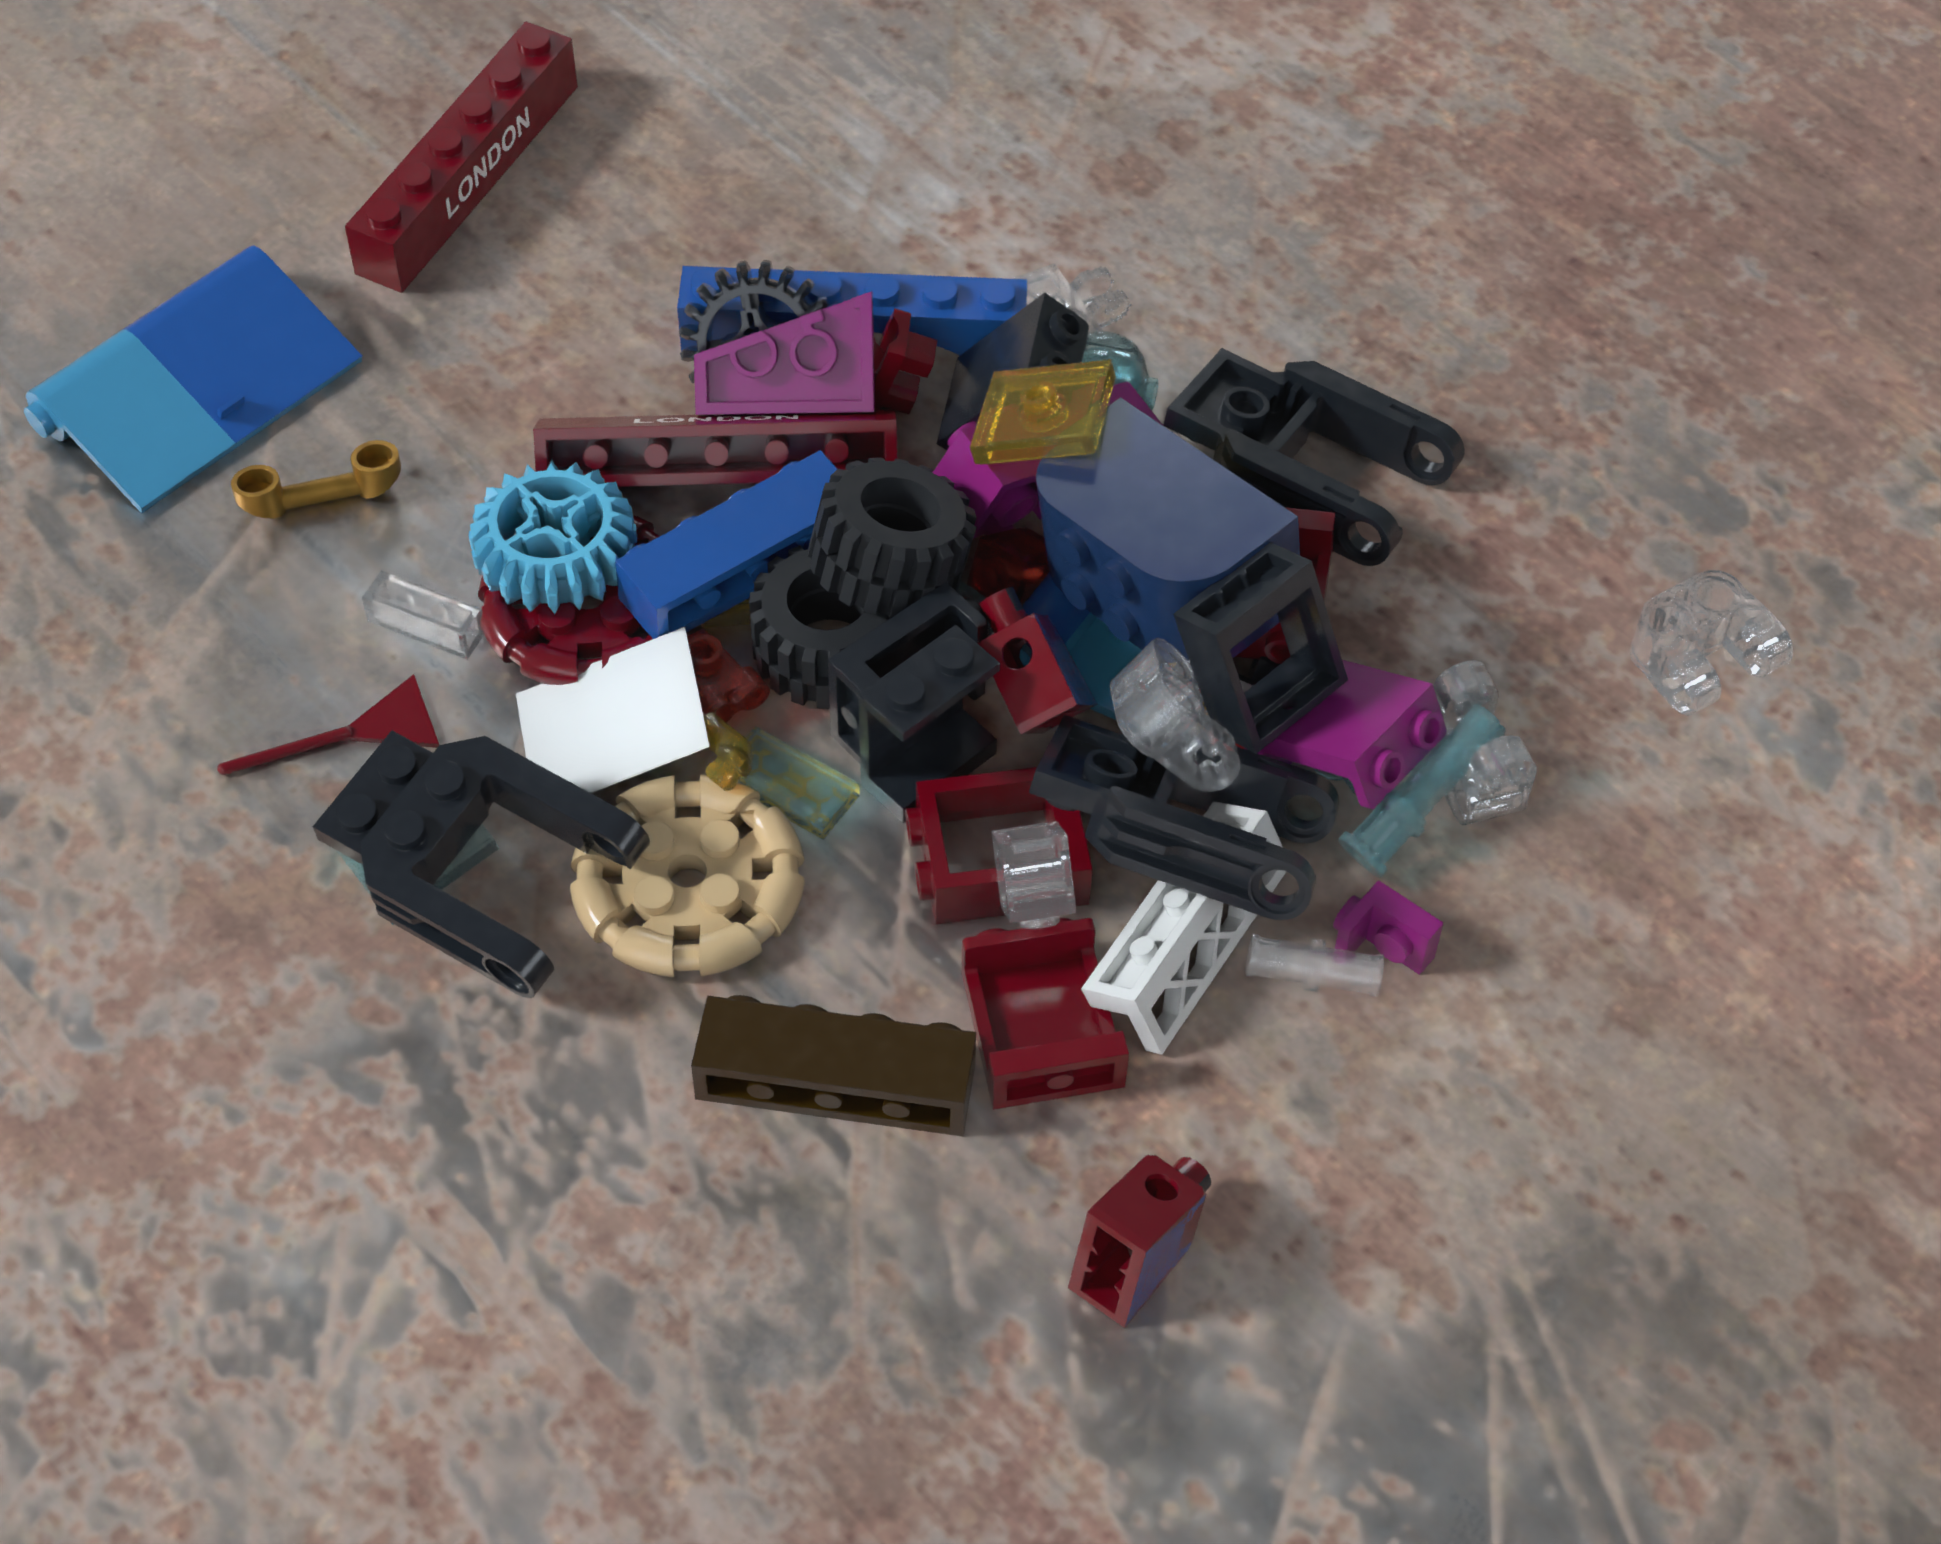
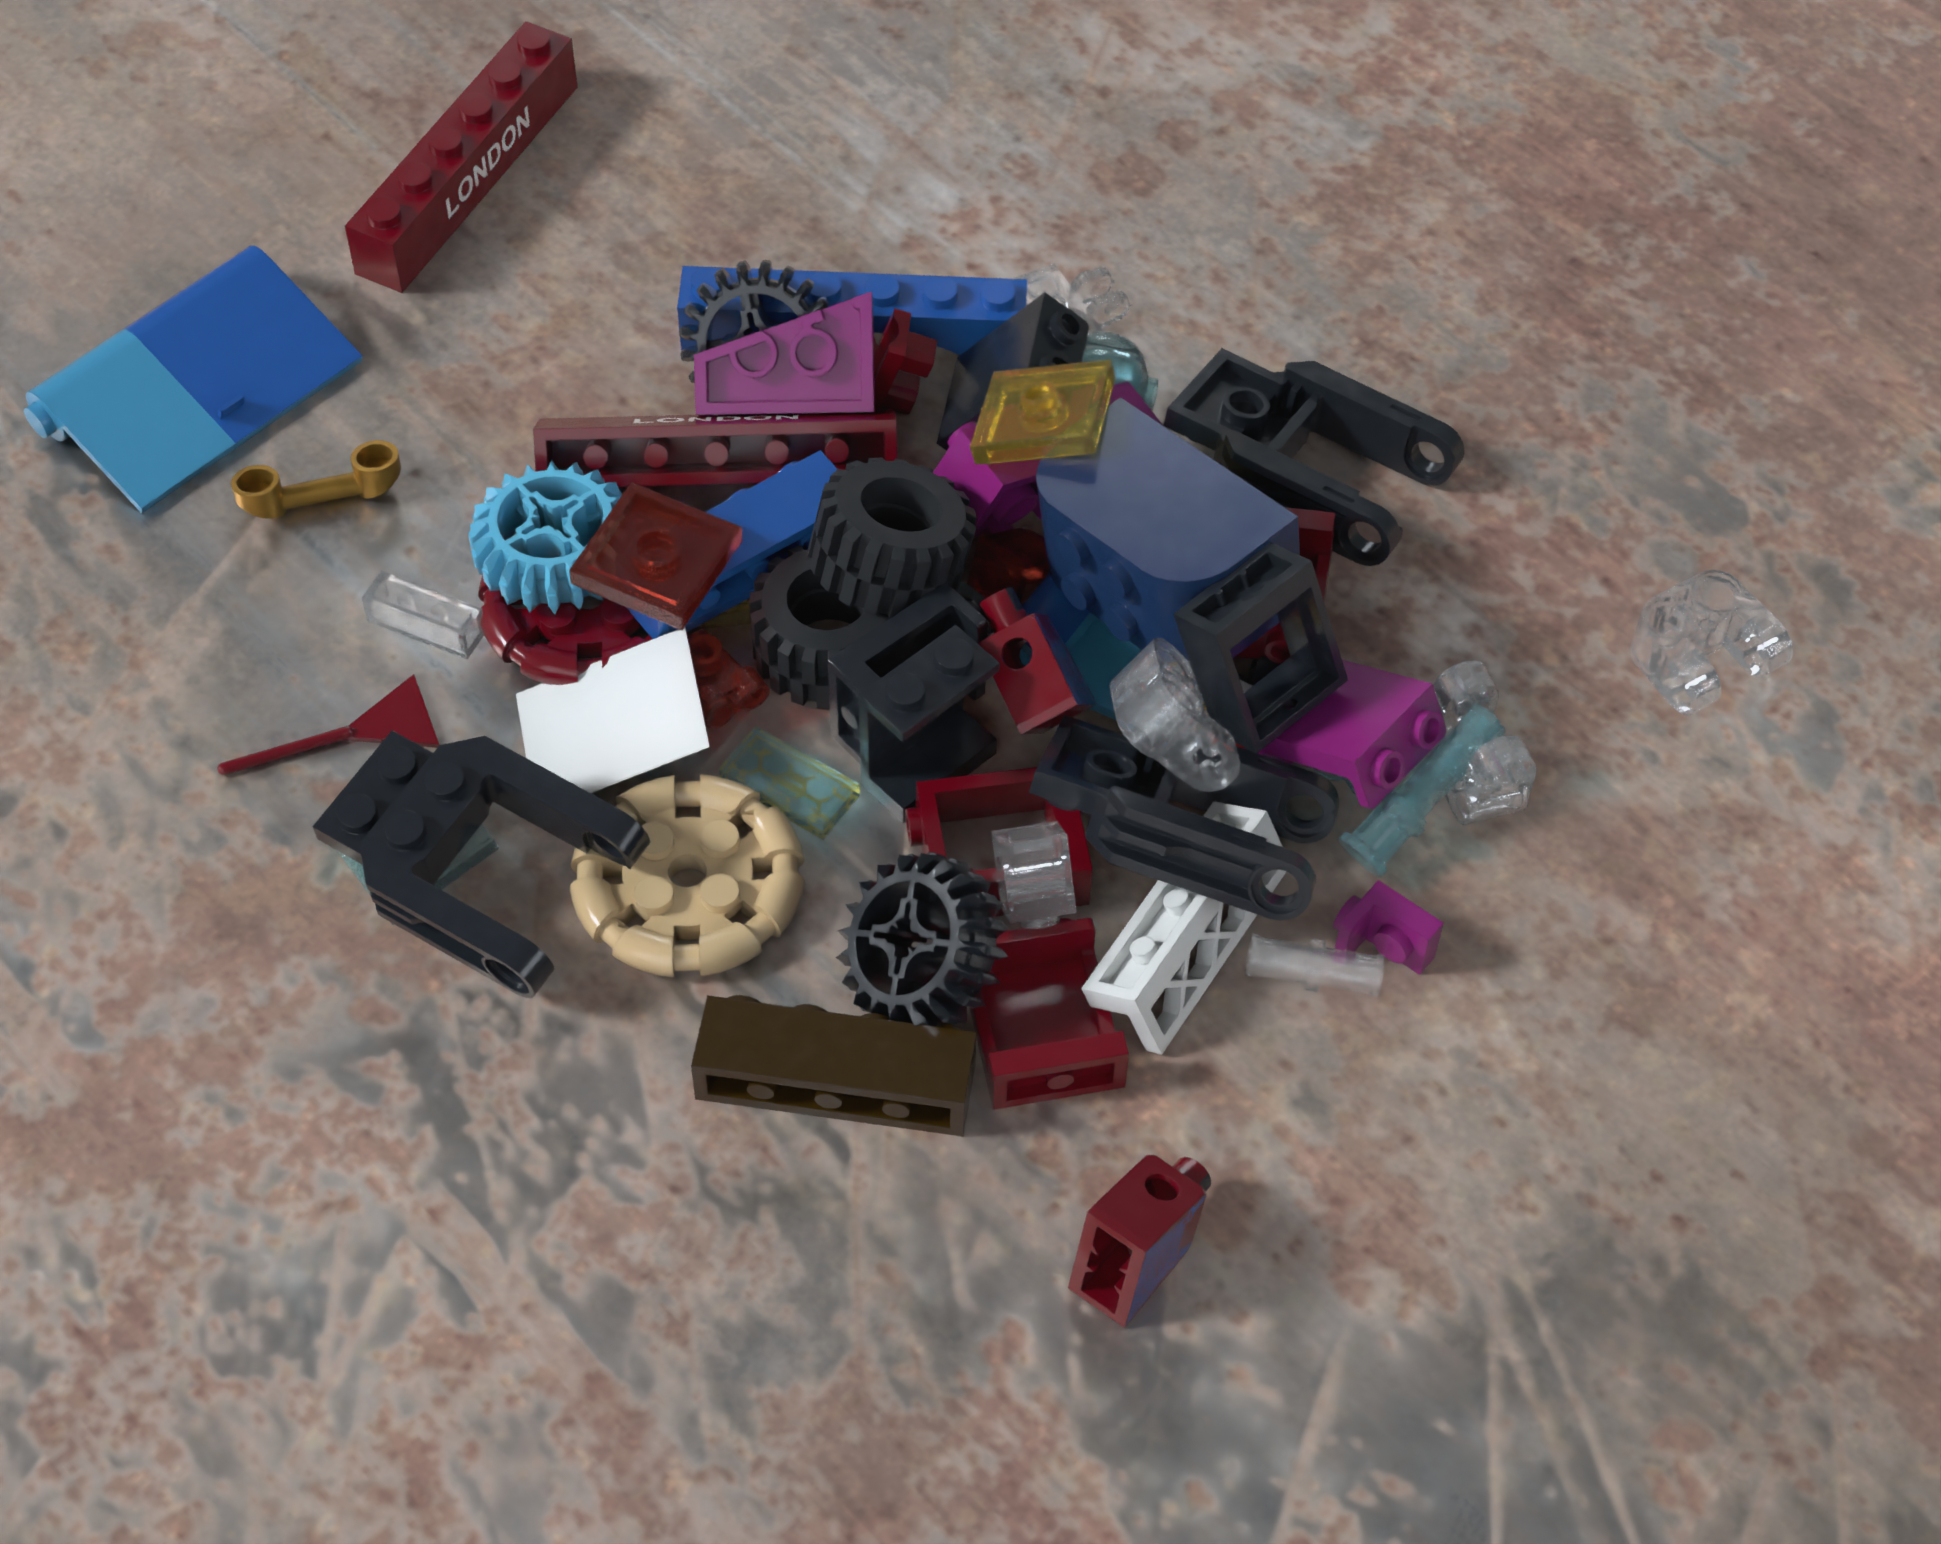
clear yellow arm [703,712,754,791] -> none
none -> clear red plate [569,482,743,630]
none -> black gear [836,852,1009,1026]

